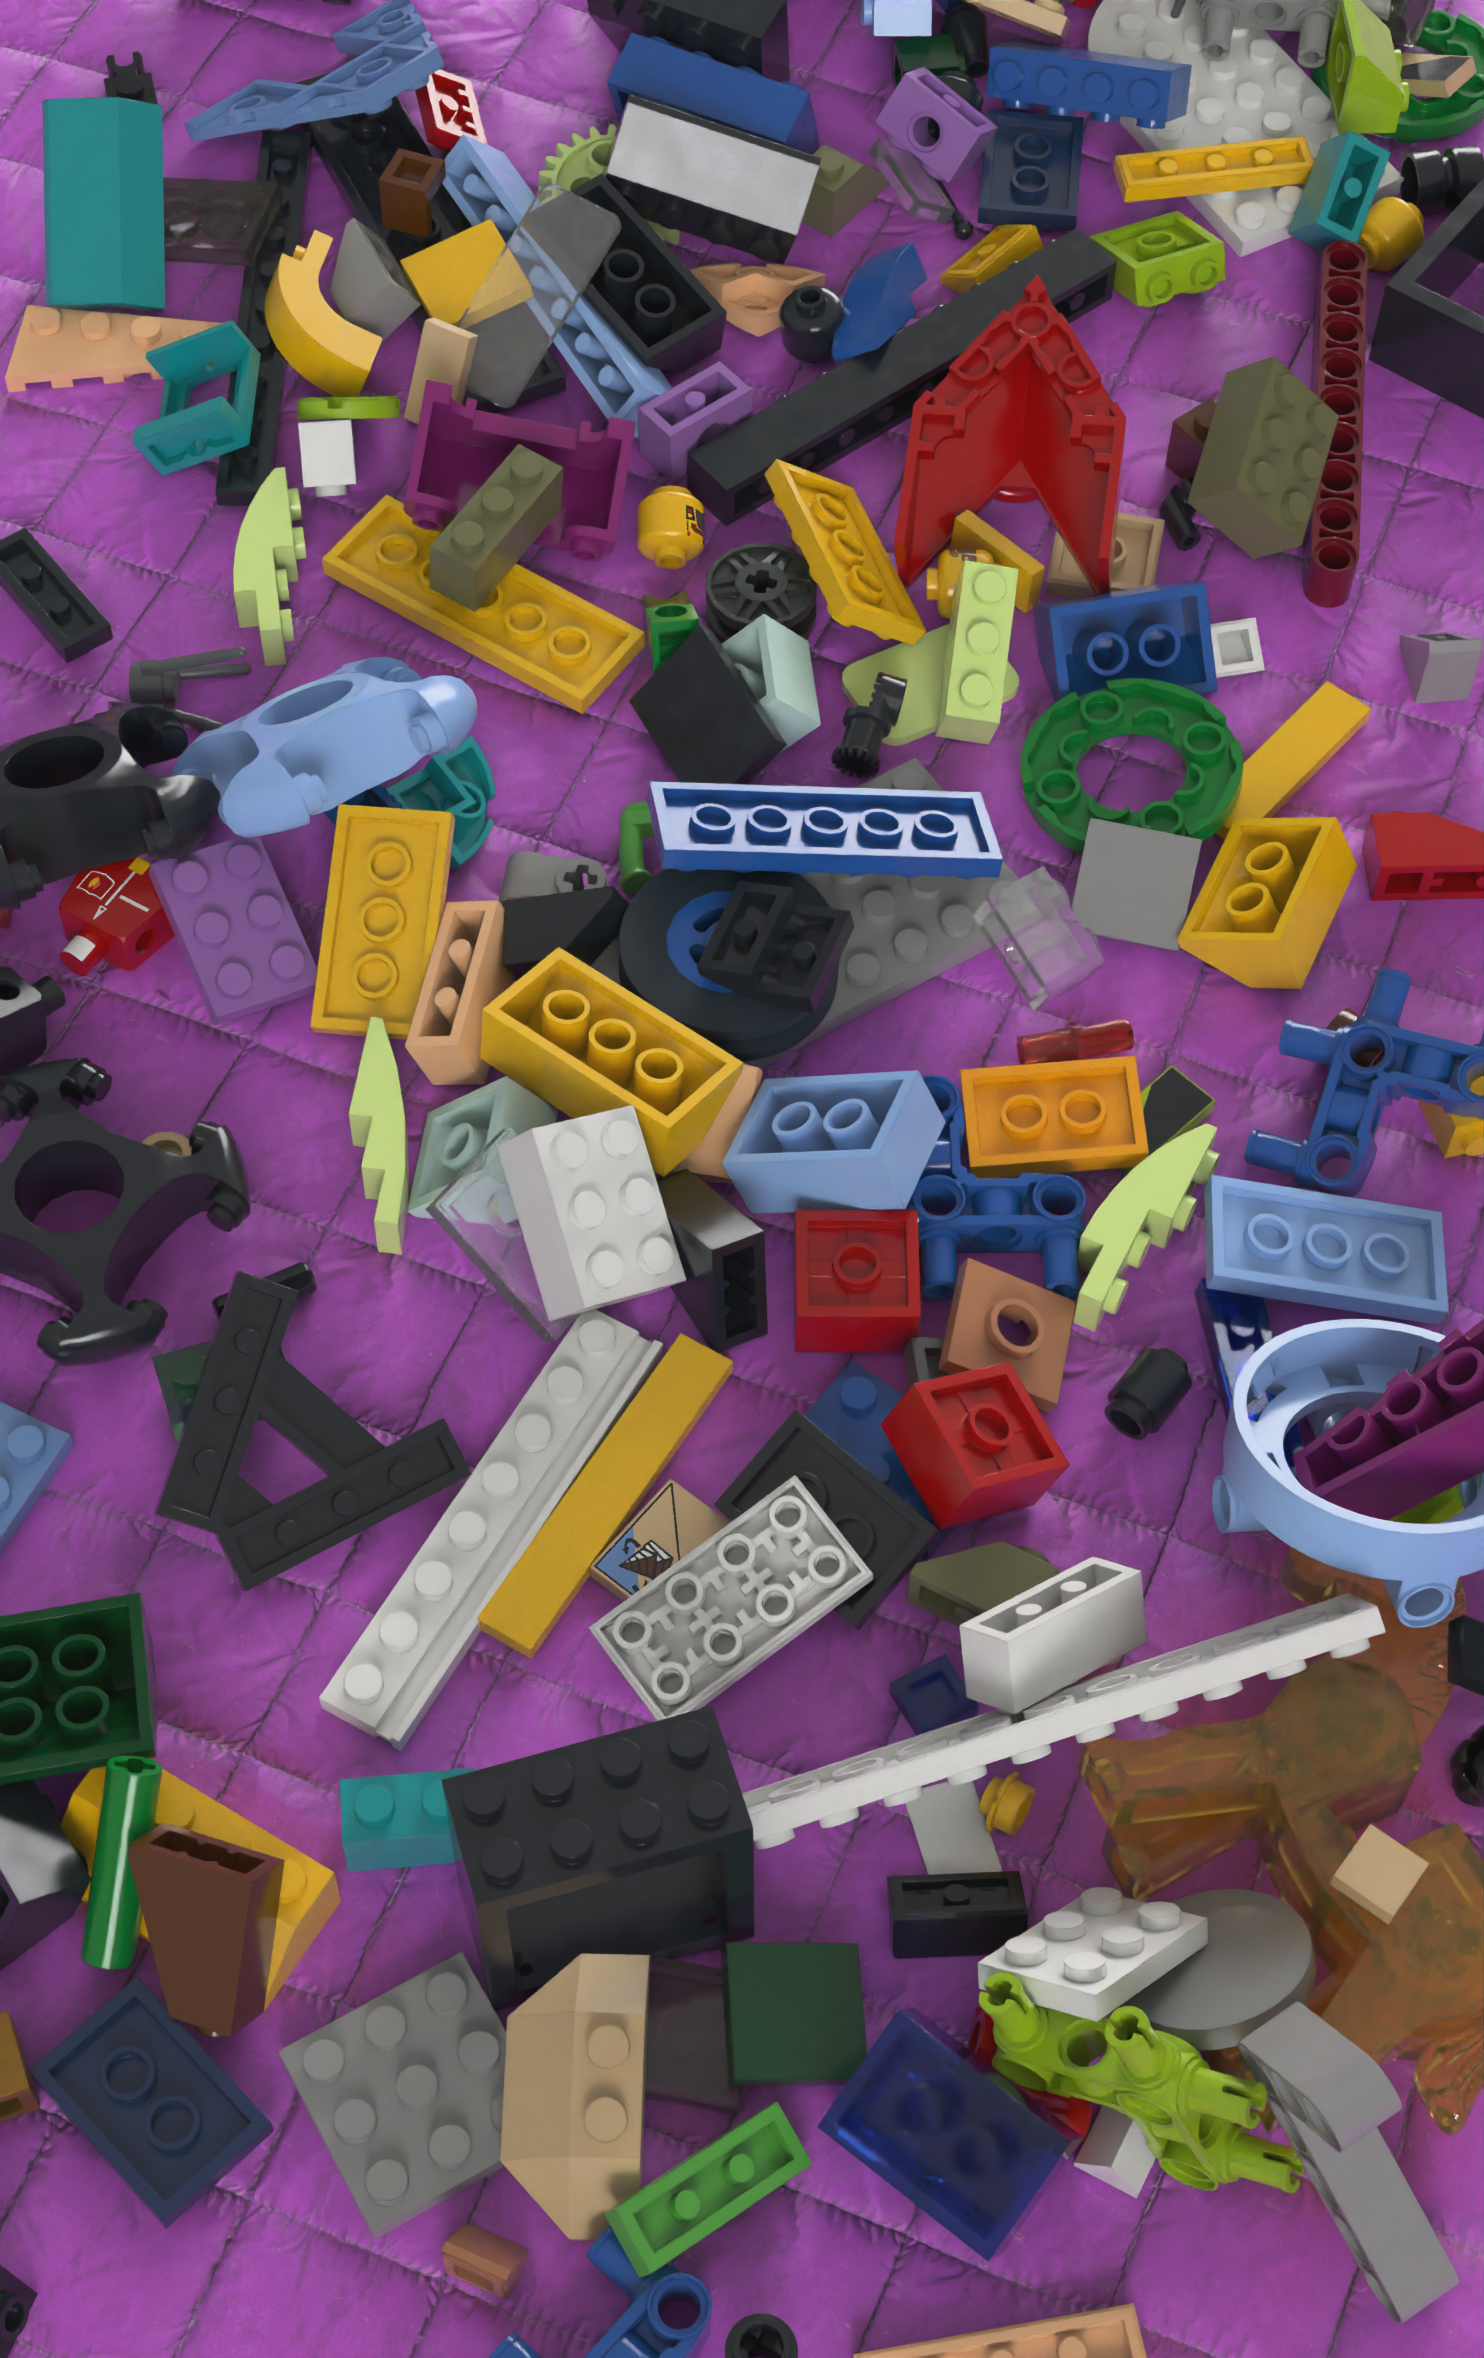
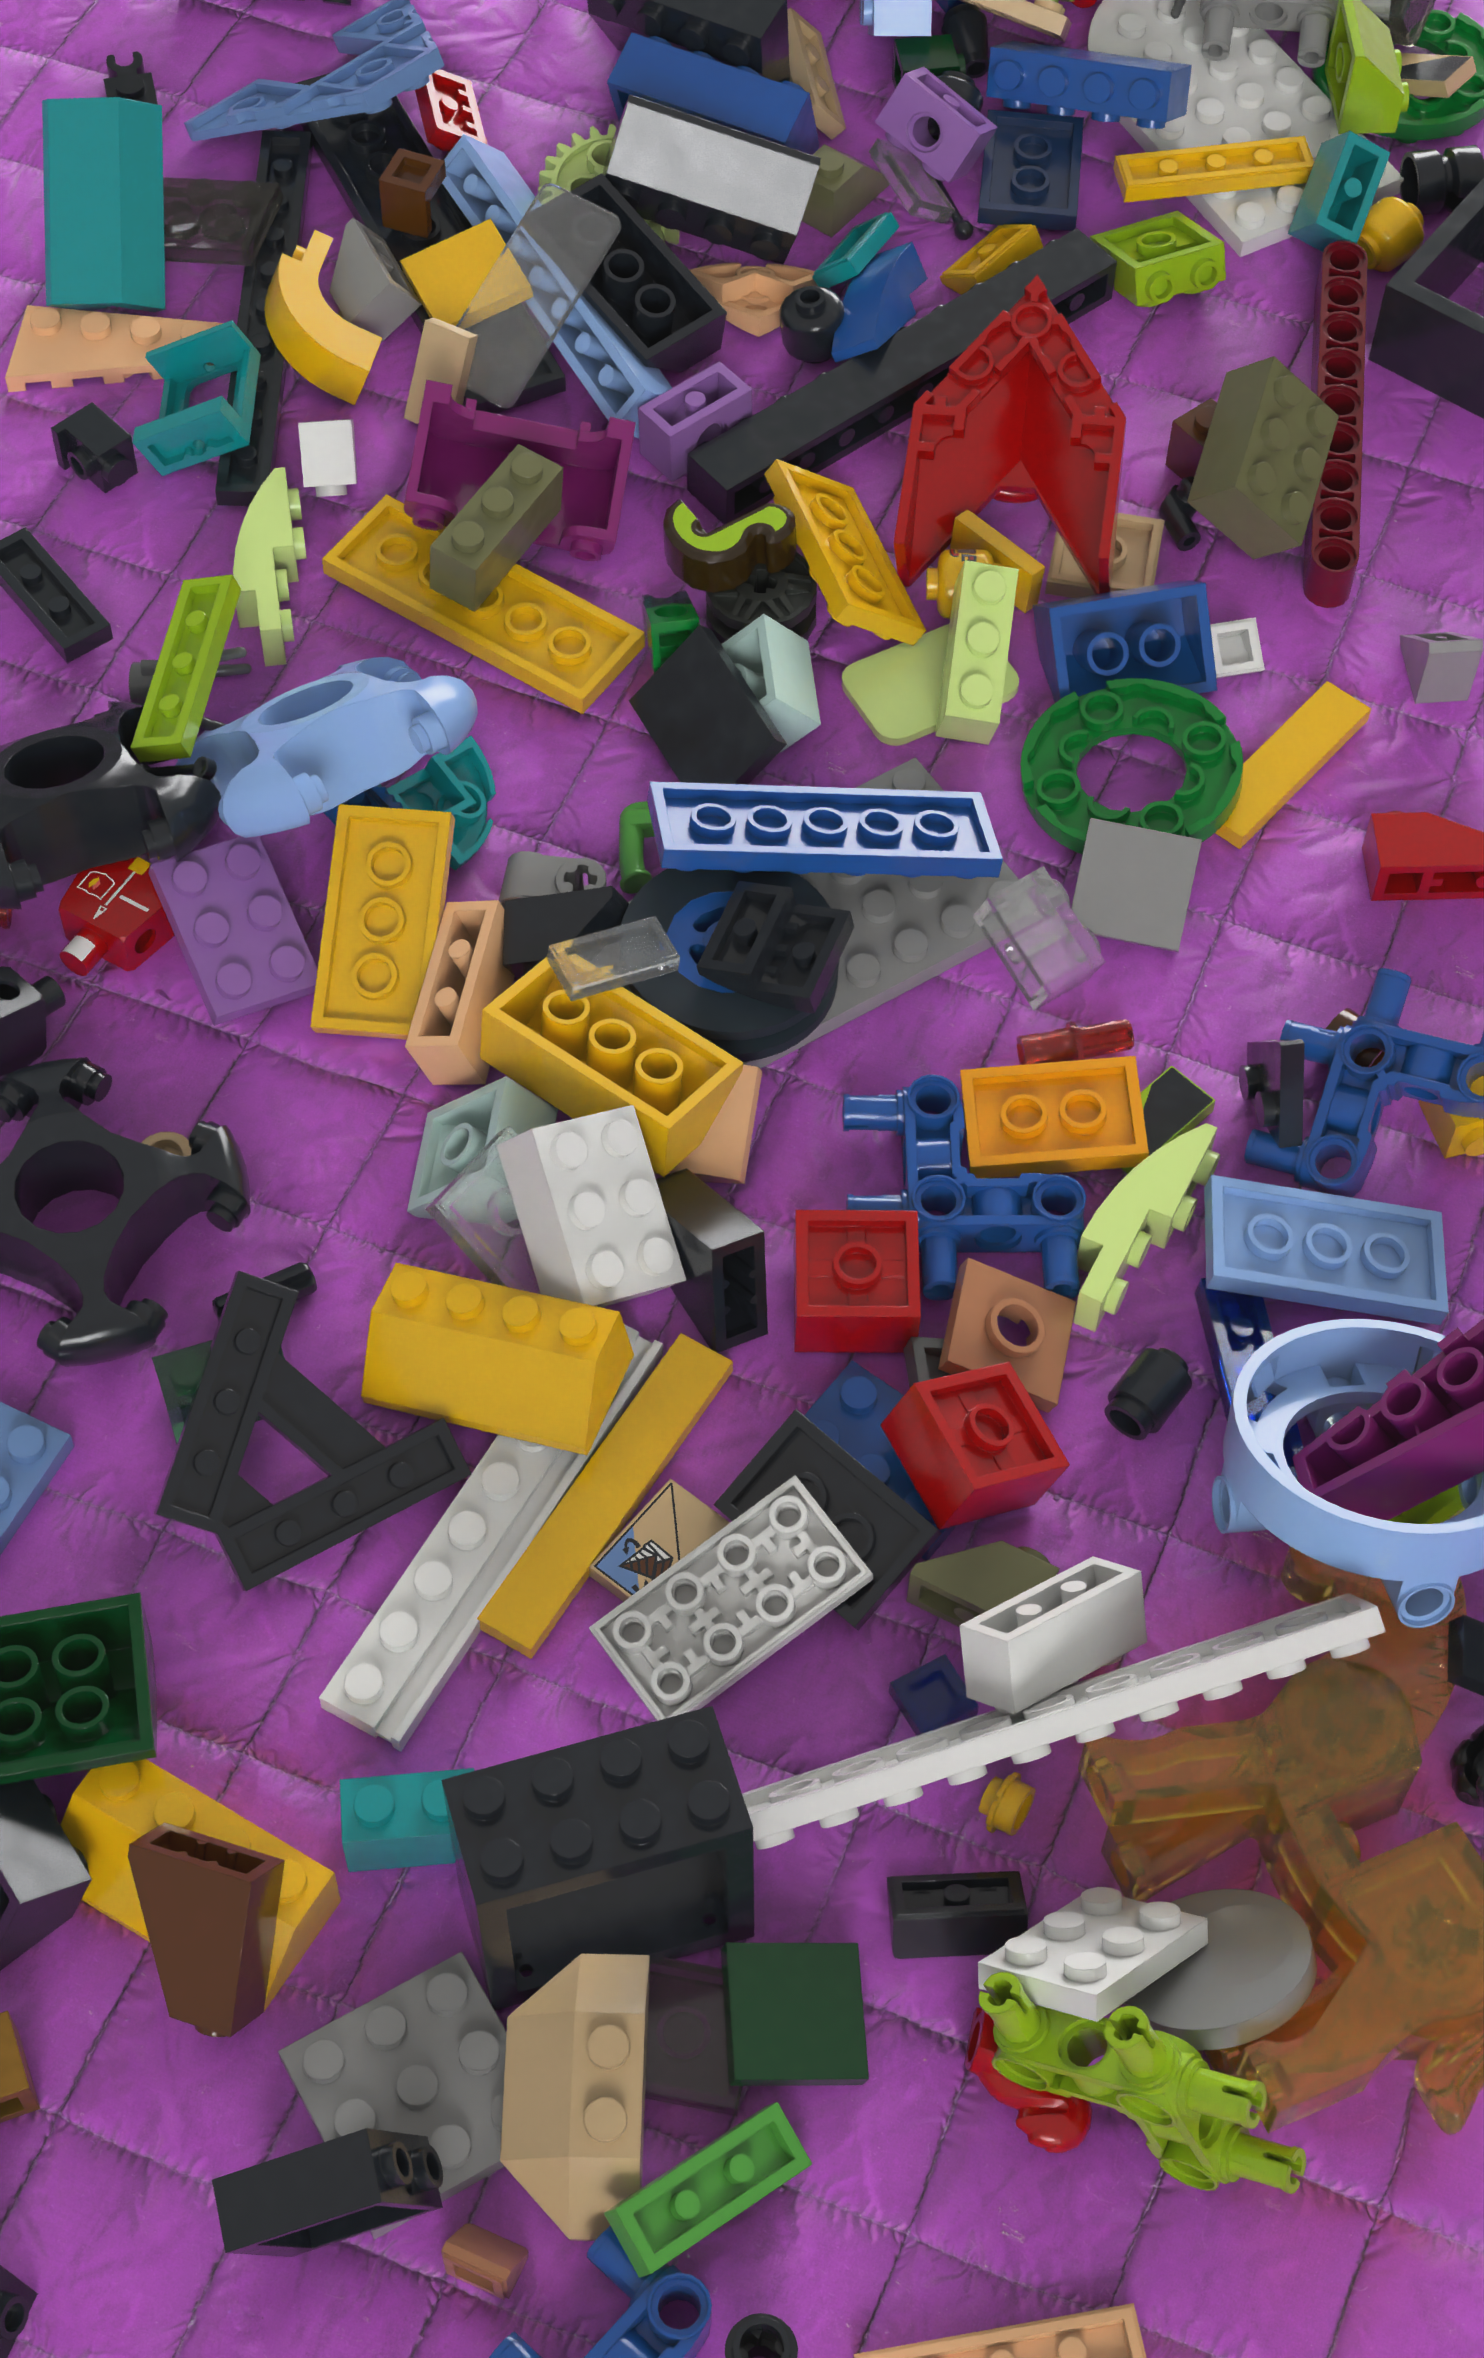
dark blue plate [29,1977,274,2229] -> none
green piece [80,1755,162,1969] -> none
lime tile [297,396,401,419] -> none
yellowish green slope [349,1017,409,1255] -> none
yellow head [636,486,705,569] -> none
light blue brick [721,1070,946,1214] -> none
clear blue brick [817,2008,1083,2262] -> none
black connector [831,672,908,779] -> none
white sticker [905,1781,1002,1875] -> none
white slope [1074,2105,1156,2199] -> none
yellow slope [1177,817,1357,989] -> none
light grey beam [1237,2001,1460,2325] -> none
tan tile [1330,1823,1429,1925] -> none
none -> black brick [51,402,138,493]
none -> lime plate [131,575,241,762]
none -> black hinge [138,756,217,781]
none -> black window [212,2128,443,2257]
none -> yellow slope [361,1262,634,1455]
none -> clear tile [547,916,680,1001]
none -> dark brown animal [663,499,796,593]
none -> tan plate [787,7,846,140]
none -> teal tile [812,212,900,288]
none -> black wing [1239,1039,1305,1148]

